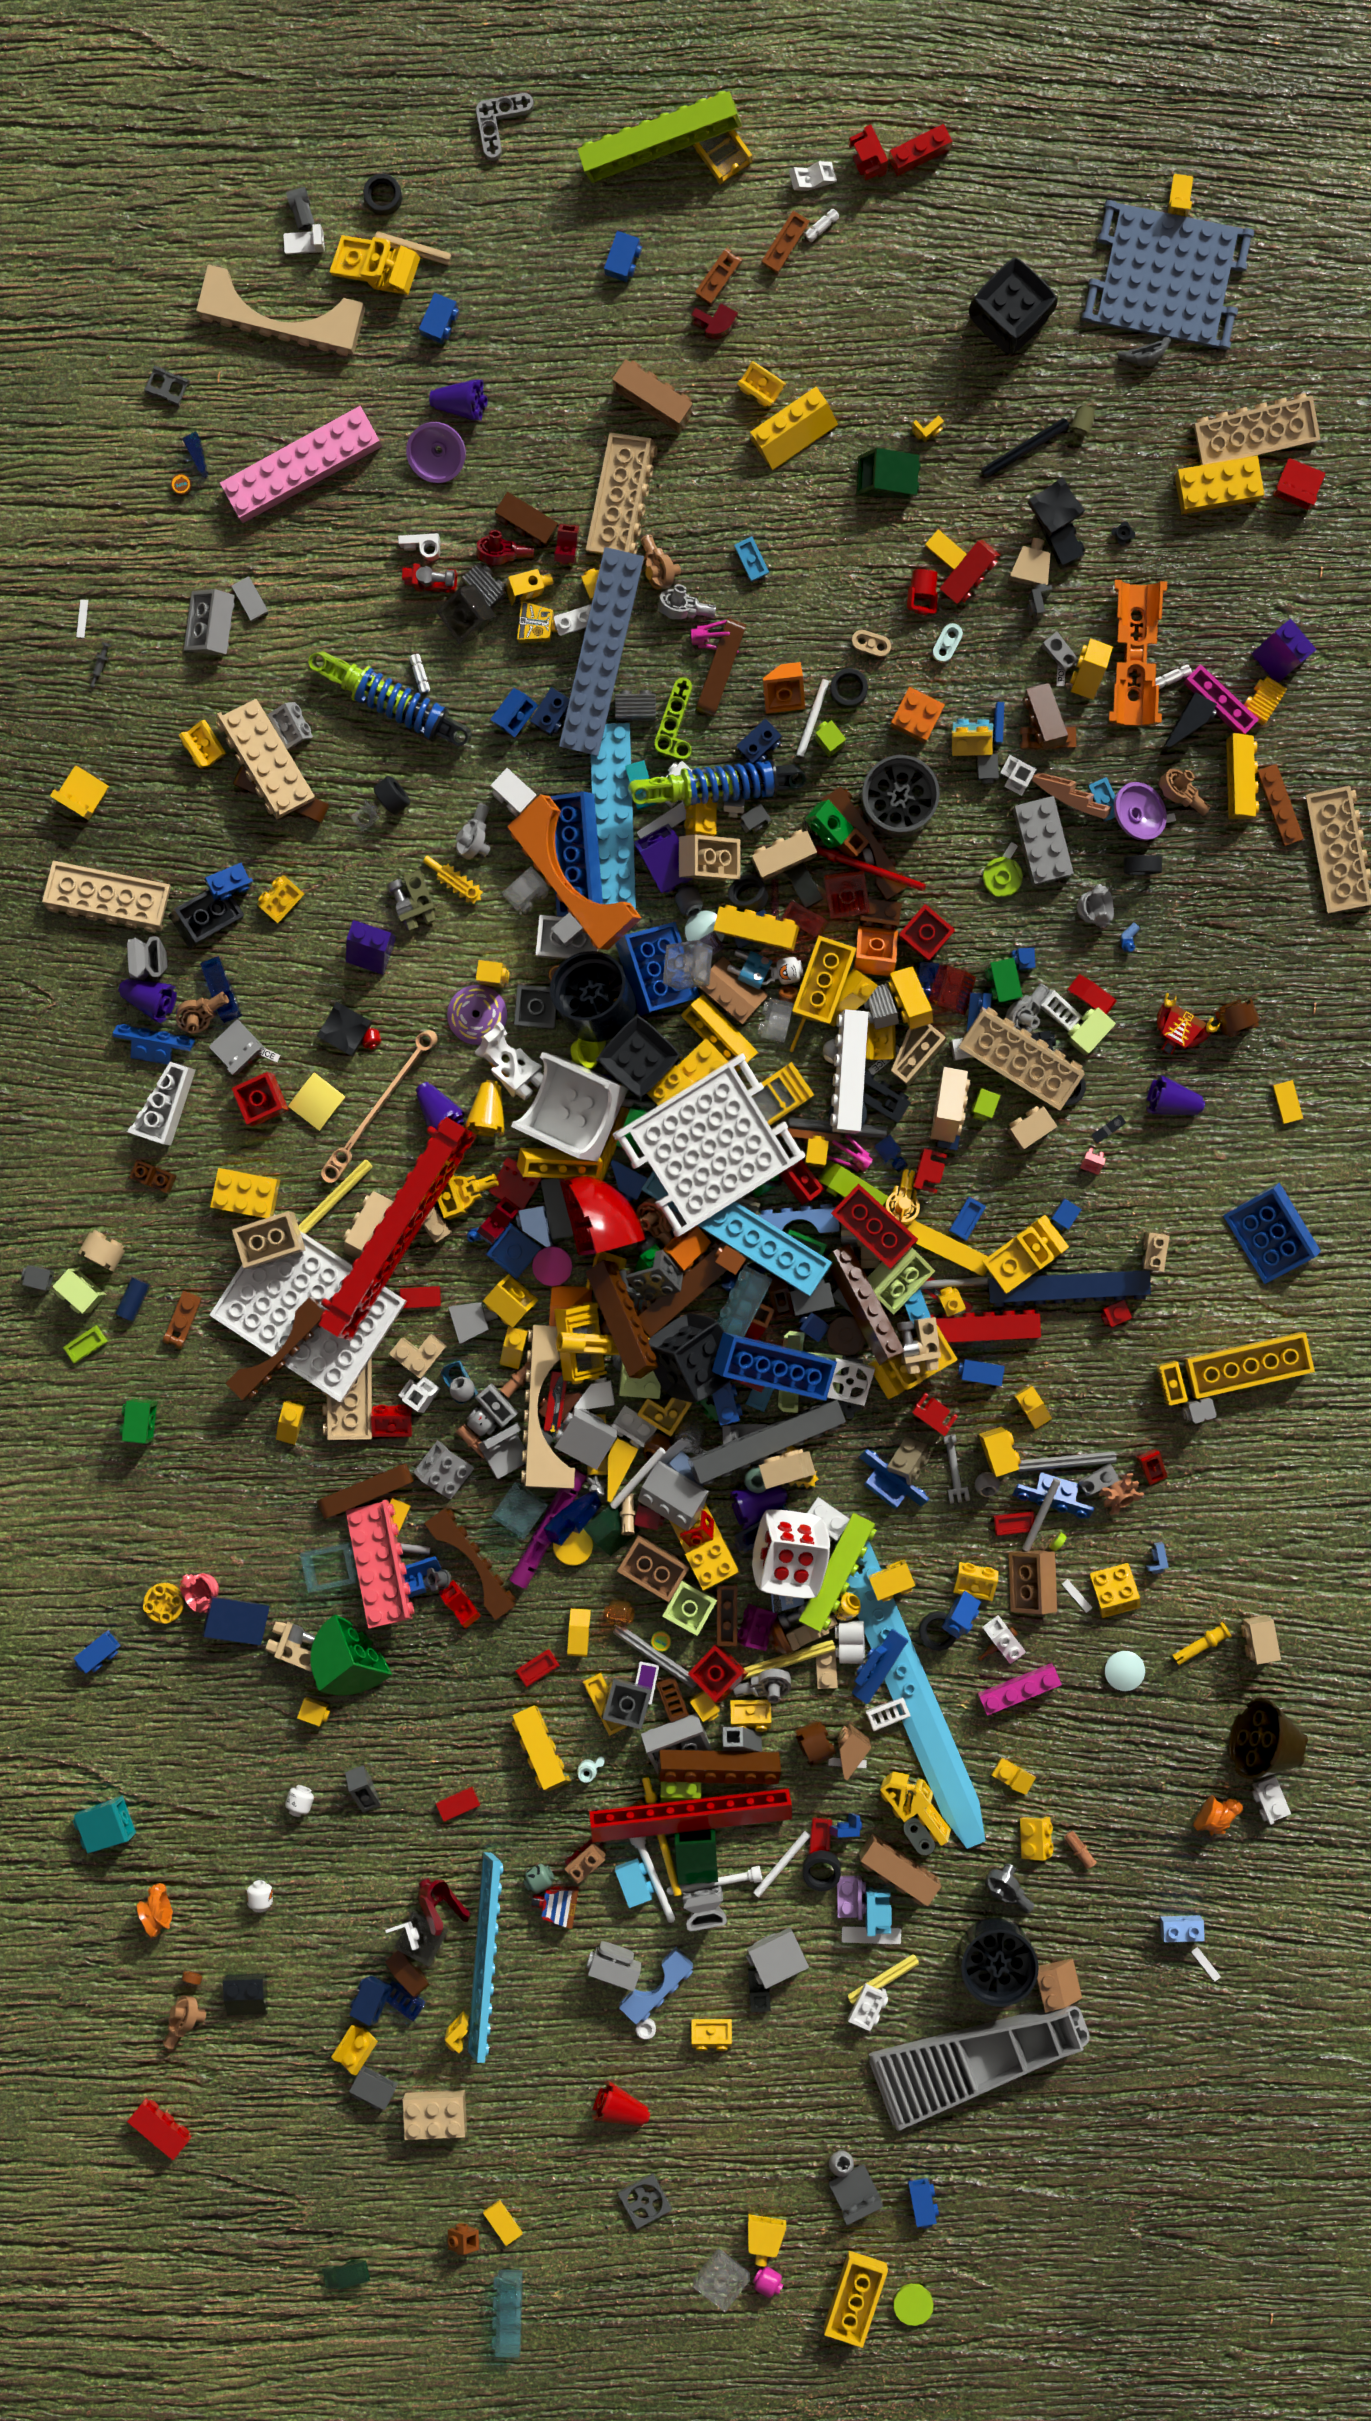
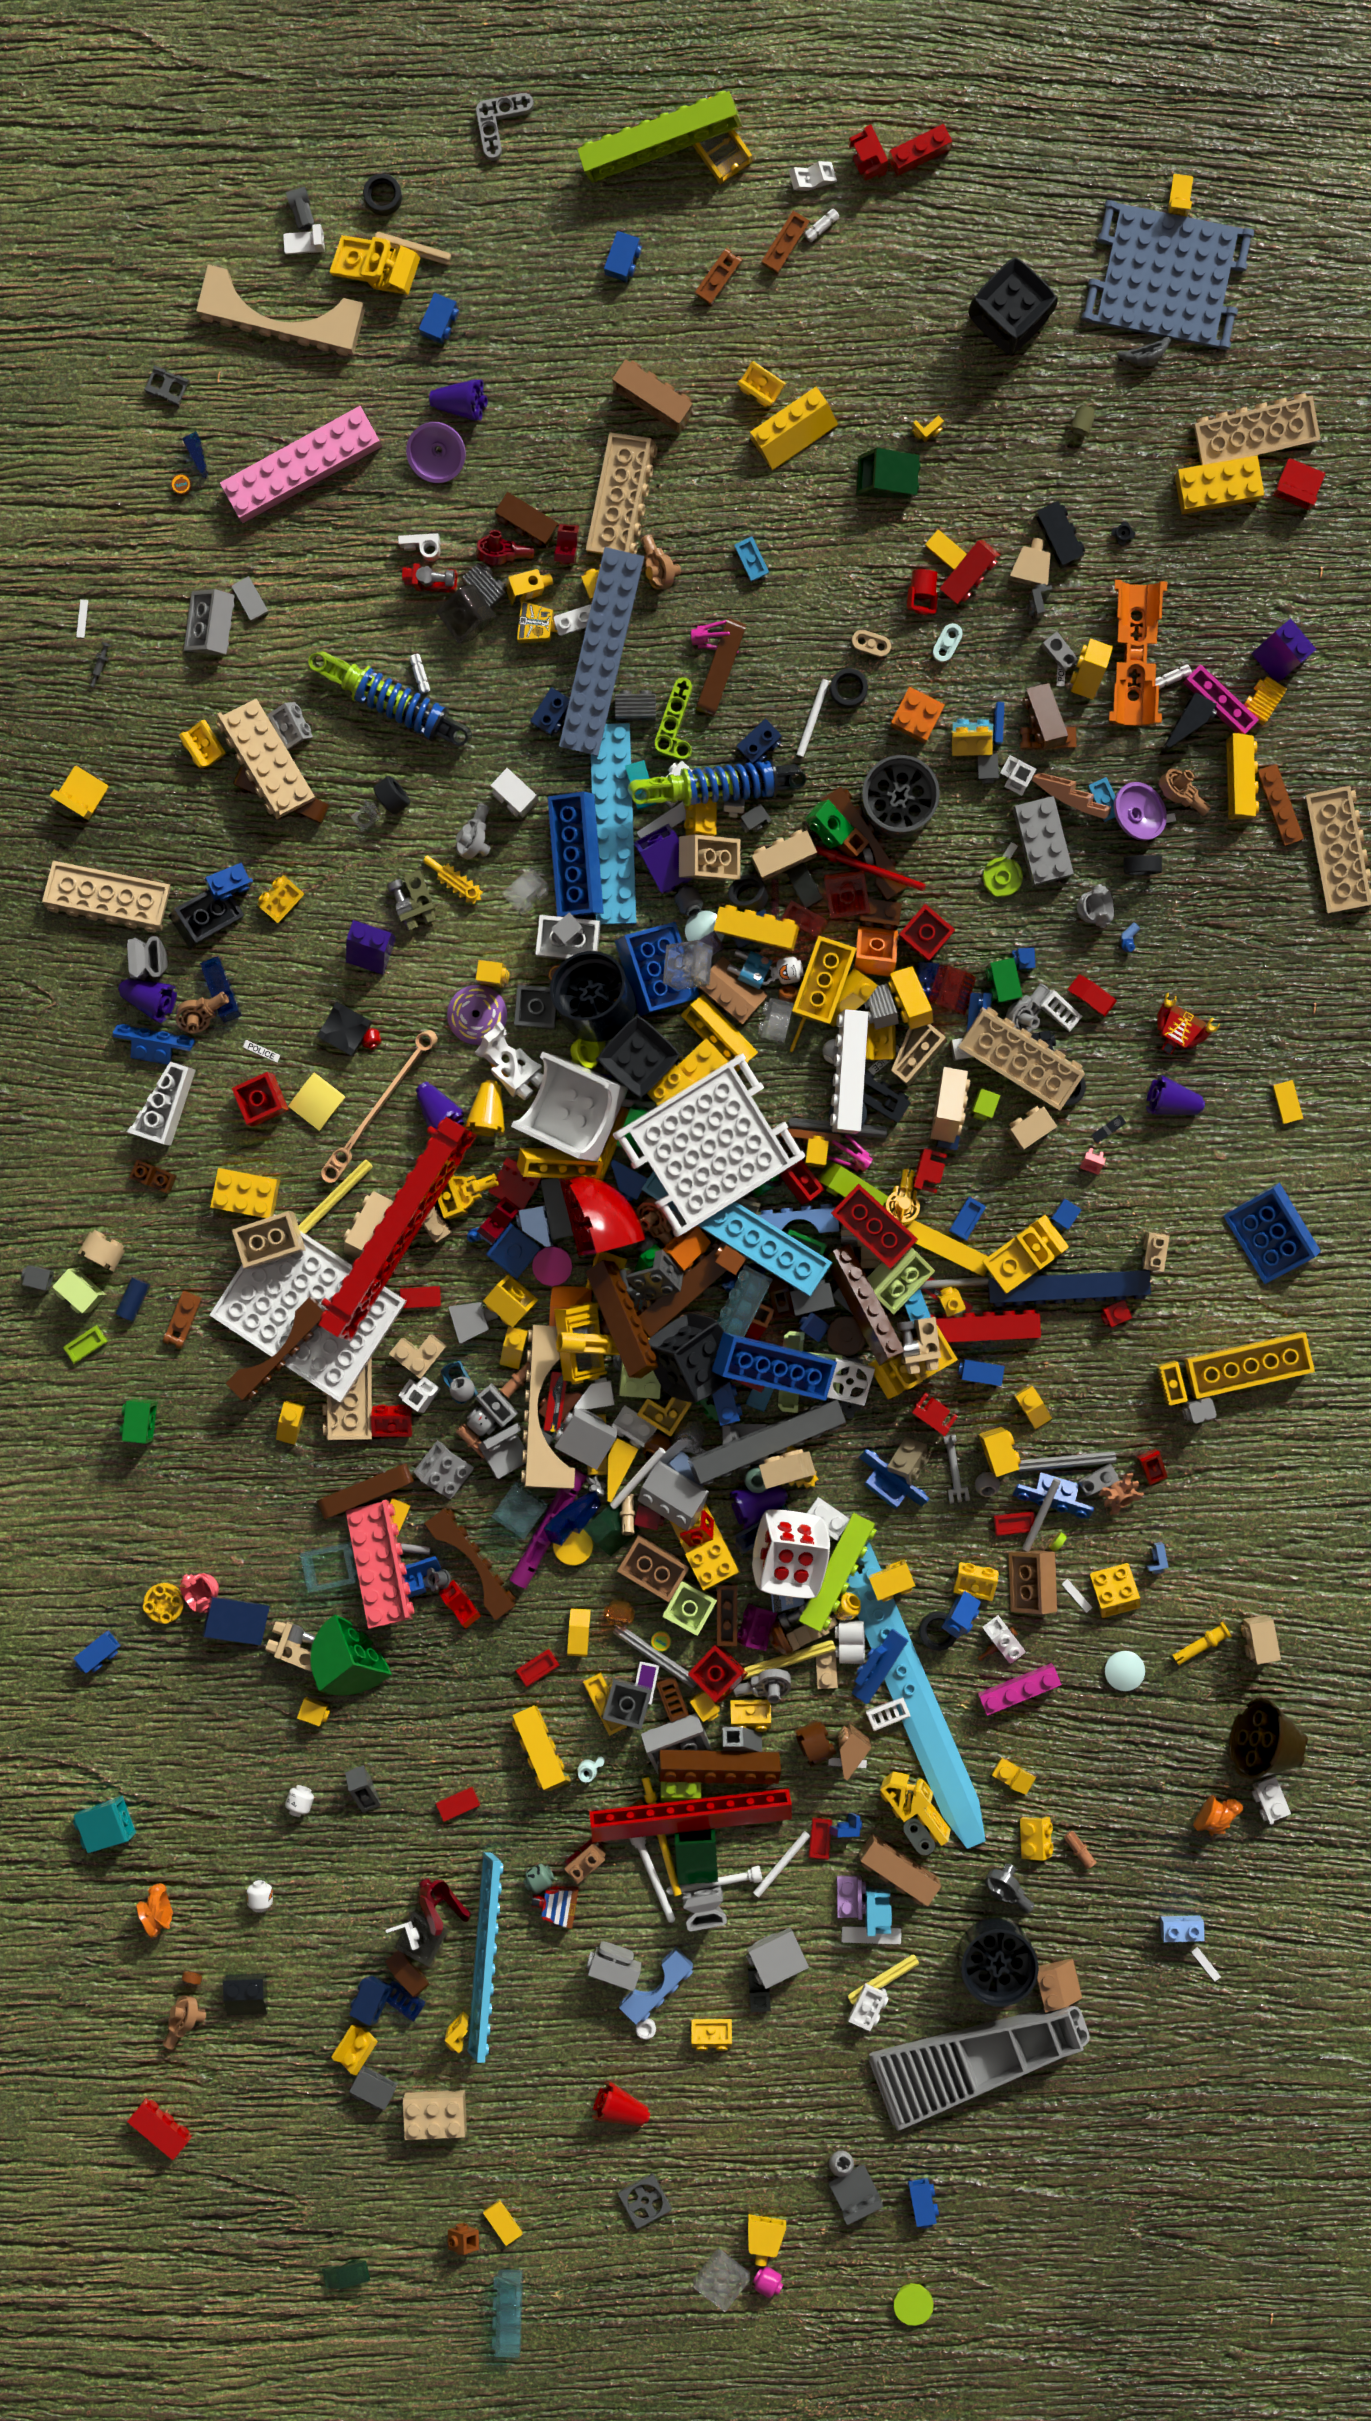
light grey bracket [209,1020,265,1076] -> none
blue brick [490,688,539,737] -> none
orange arch [507,794,642,950] -> none
medium azure brick [615,1858,654,1908] -> none
light grey pin [658,584,716,619] -> none
dark red brick [691,303,738,340] -> none
door [751,1062,814,1126] -> none
orange slope [763,662,806,714] -> none
black tyre [803,1850,841,1892] -> none
lime brick [815,720,846,758] -> none
yellow brick [824,2251,888,2348] -> none
clear blue plate [874,1135,908,1173] -> none
black axle [981,418,1069,478] -> none
black brick [1028,477,1085,536] -> none
yellowish green brick [1067,1008,1116,1056] -> none
reddish brown brick [1213,997,1260,1037] -> none

